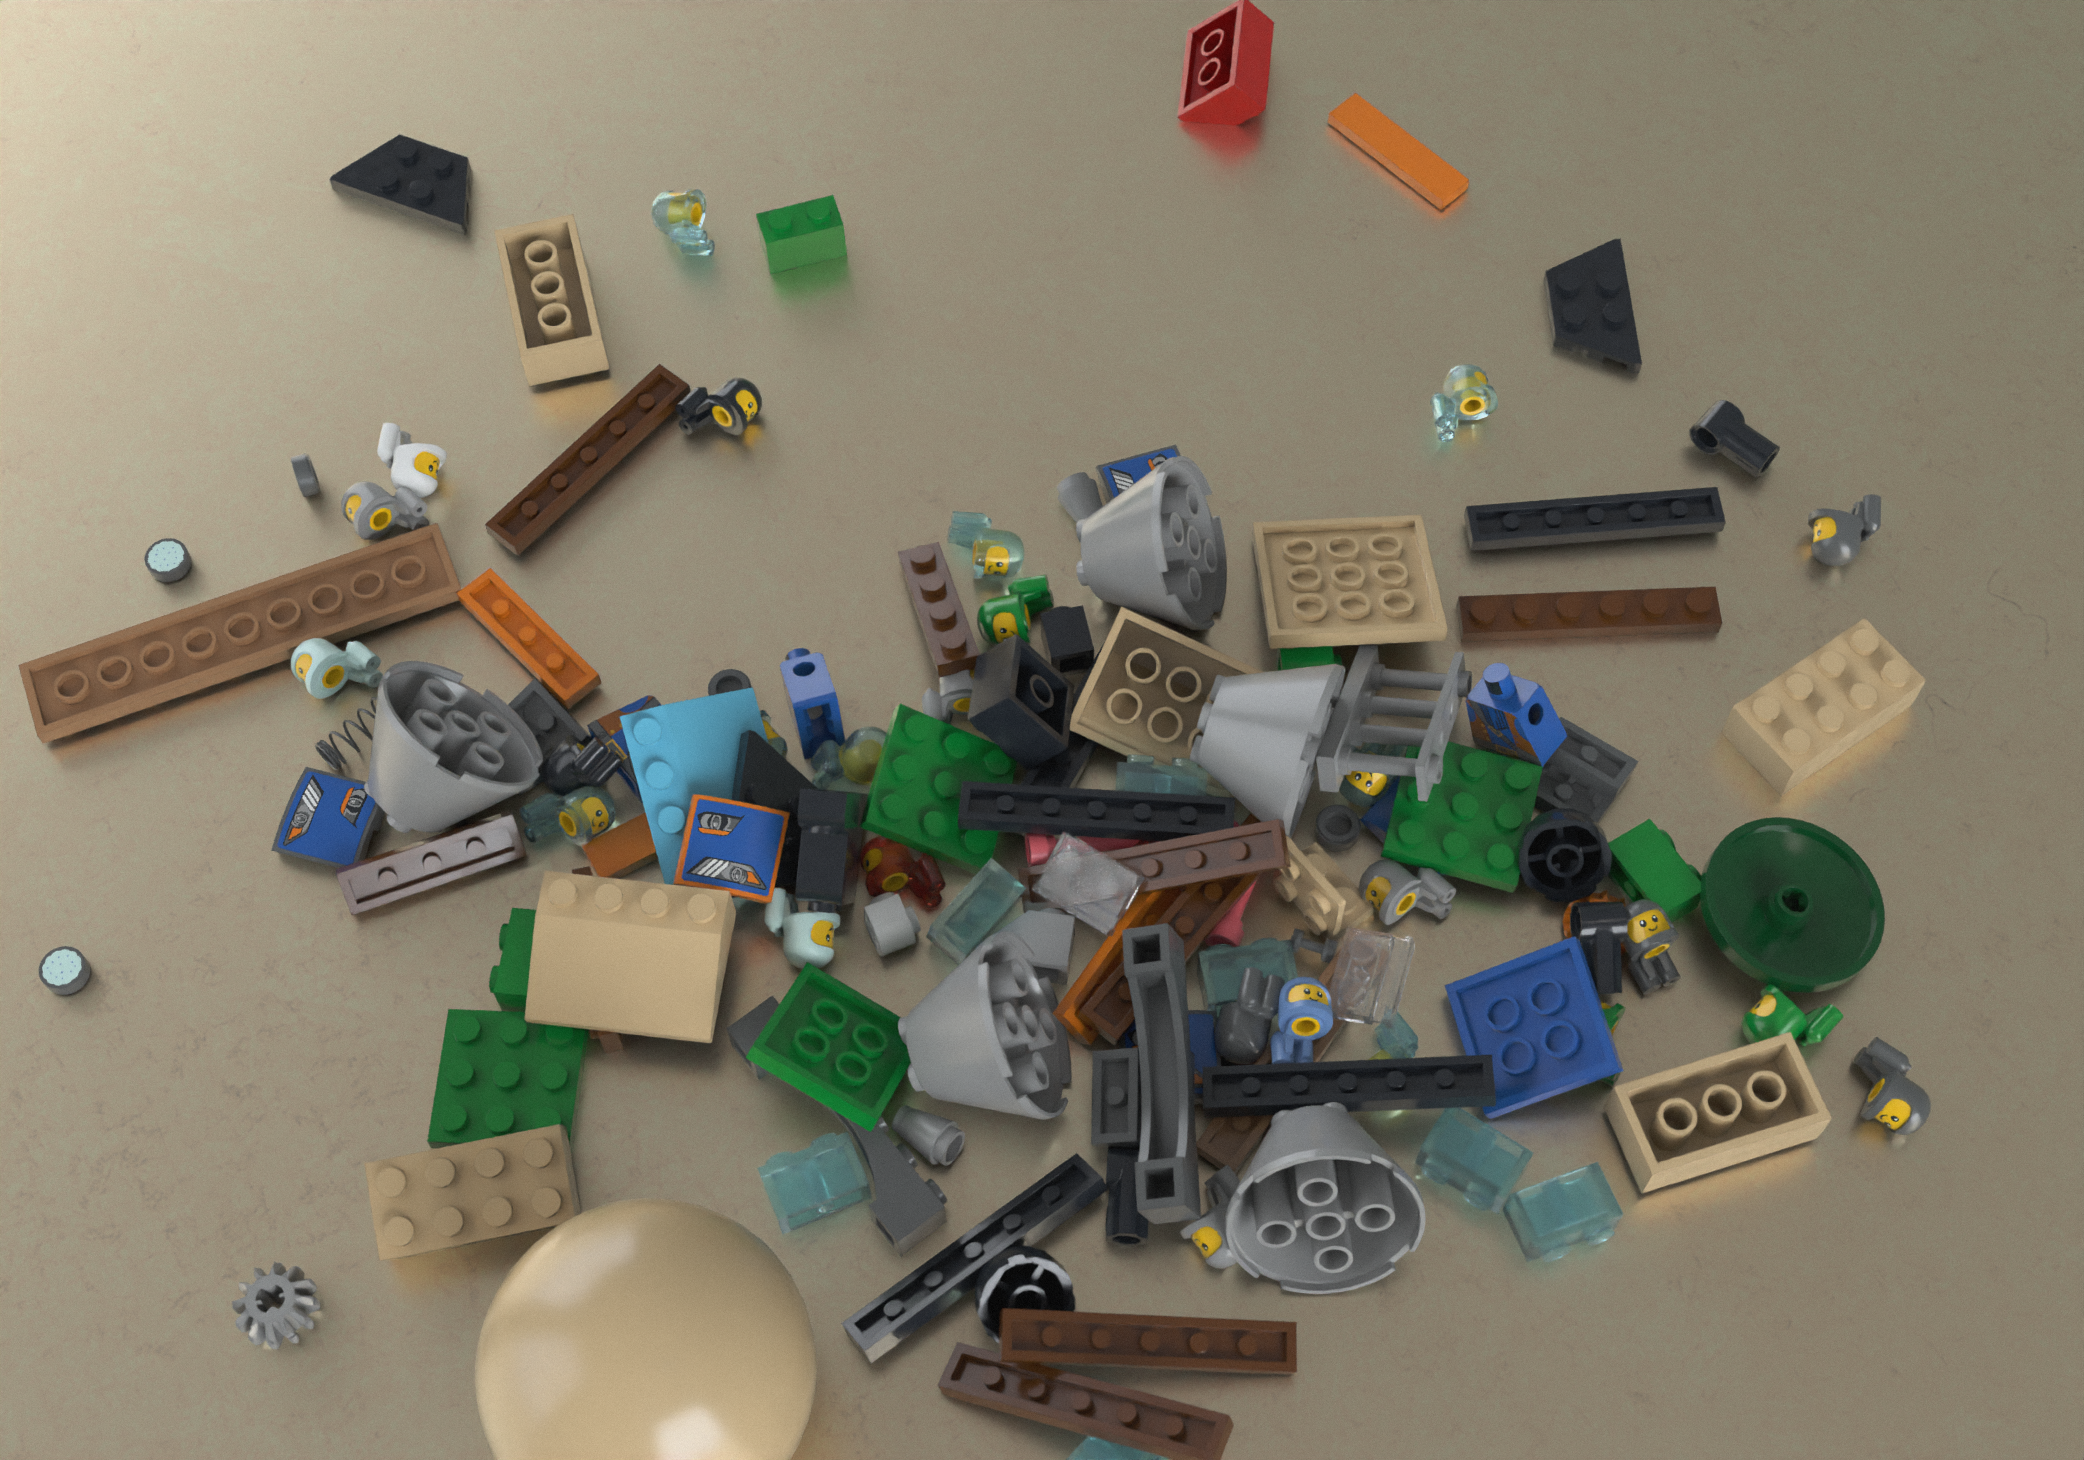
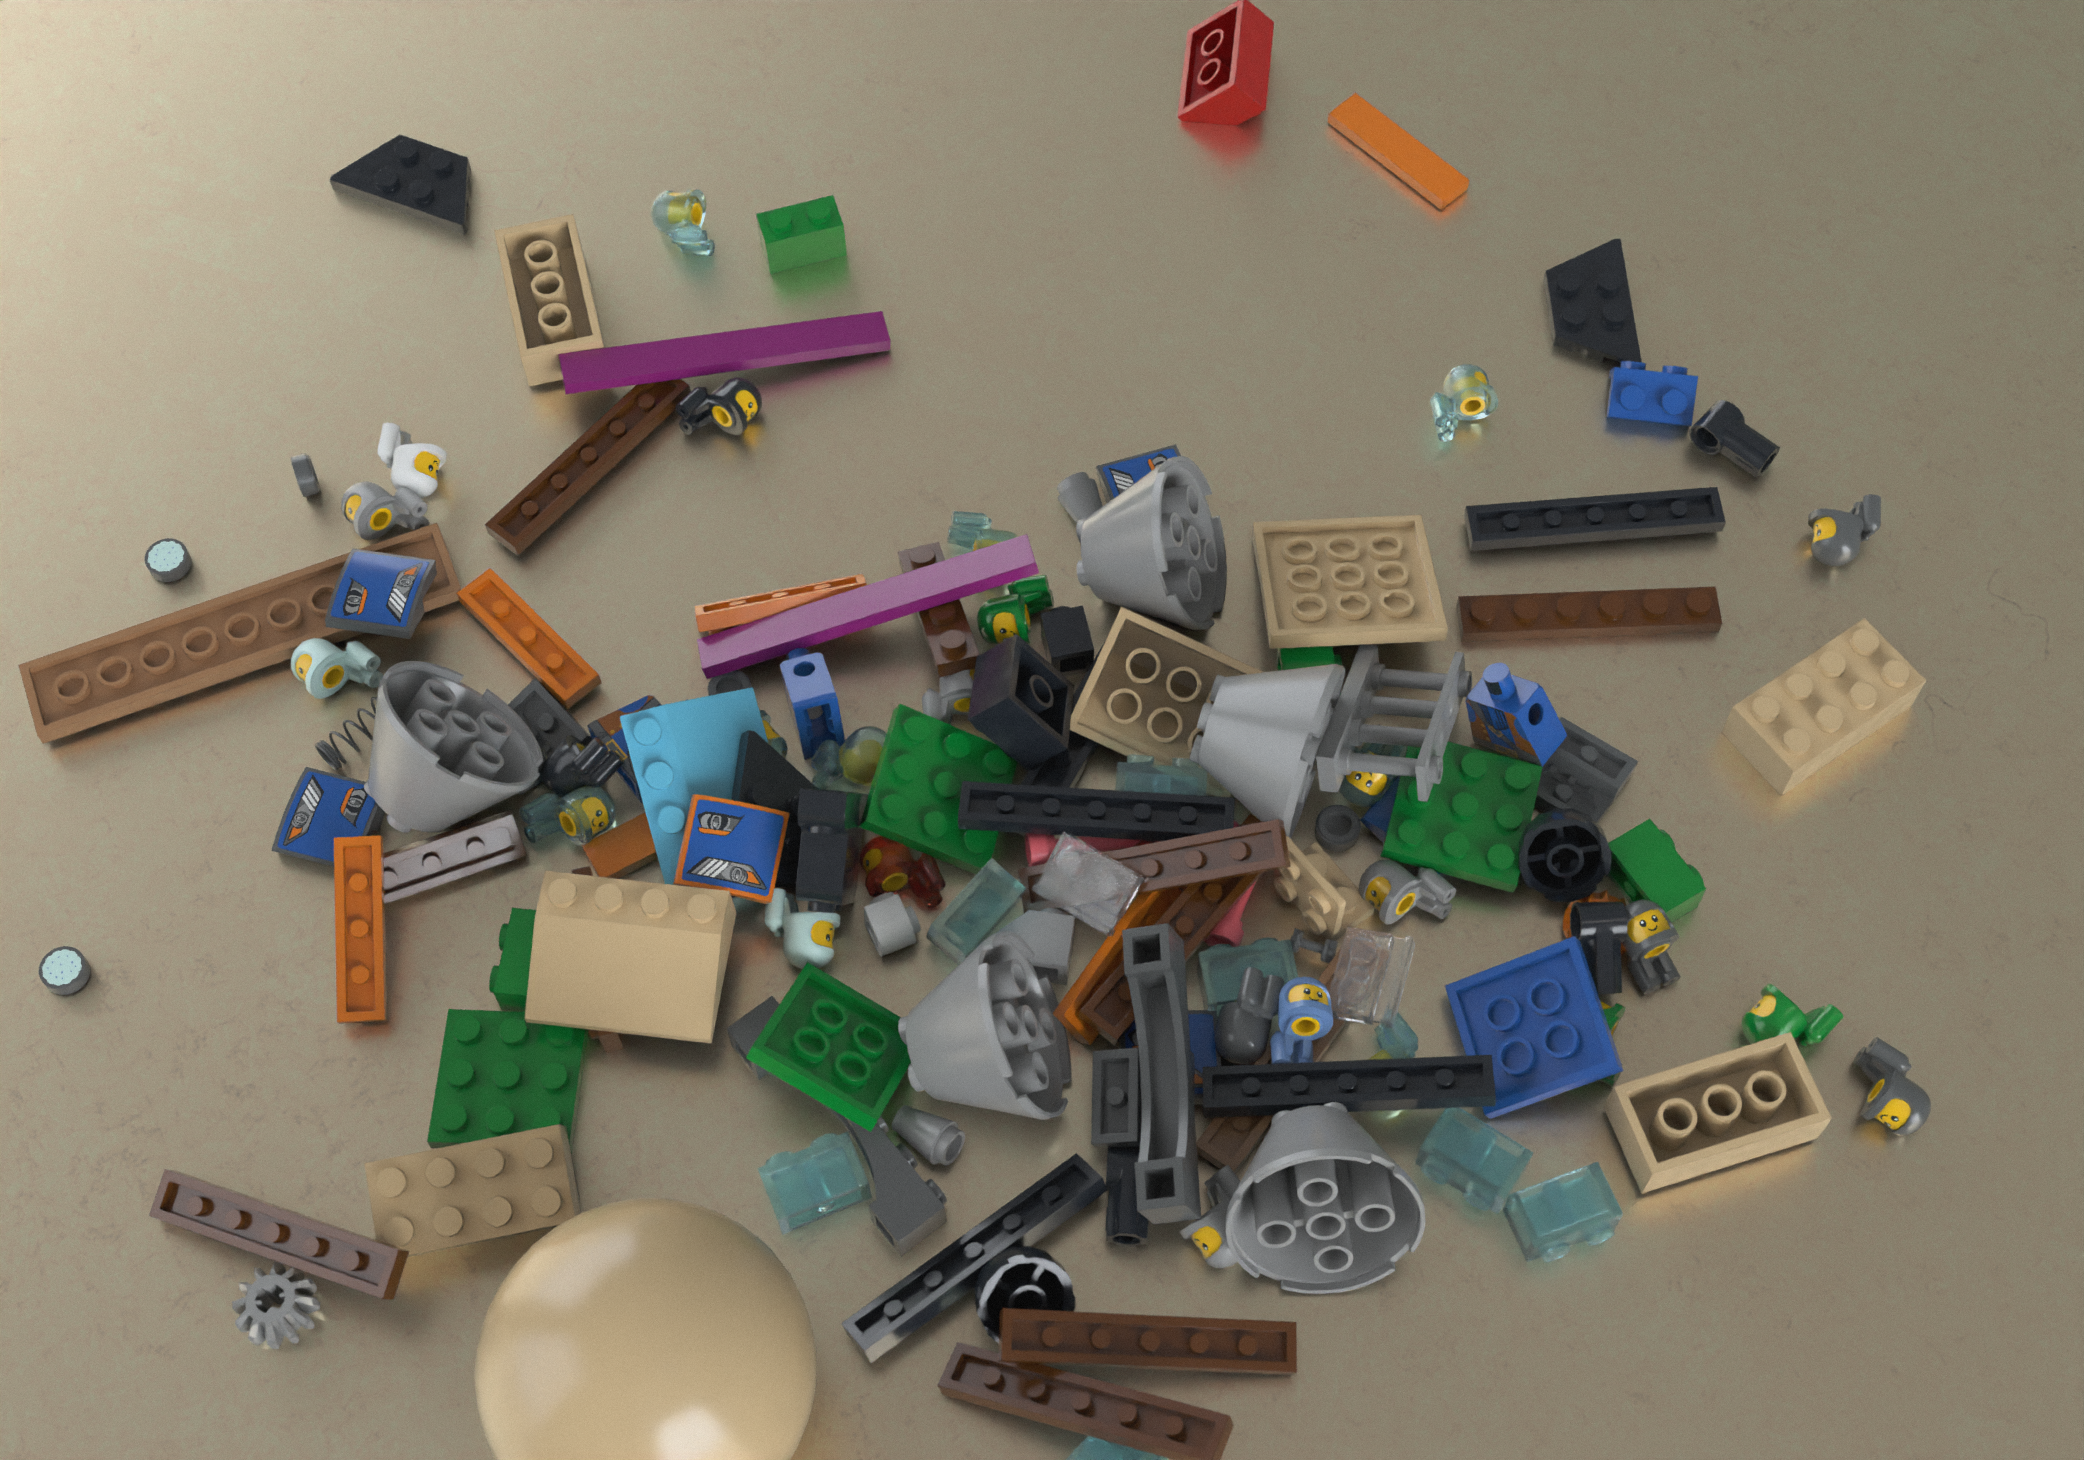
dark green dish [1699,817,1885,993] -> none
none -> plate [149,1169,409,1300]
none -> slope [325,549,437,639]
none -> orange plate [334,835,387,1024]
none -> magenta tile [559,311,891,394]
none -> orange plate [695,574,867,635]
none -> tile [697,534,1039,679]
none -> blue bracket [1606,361,1698,427]

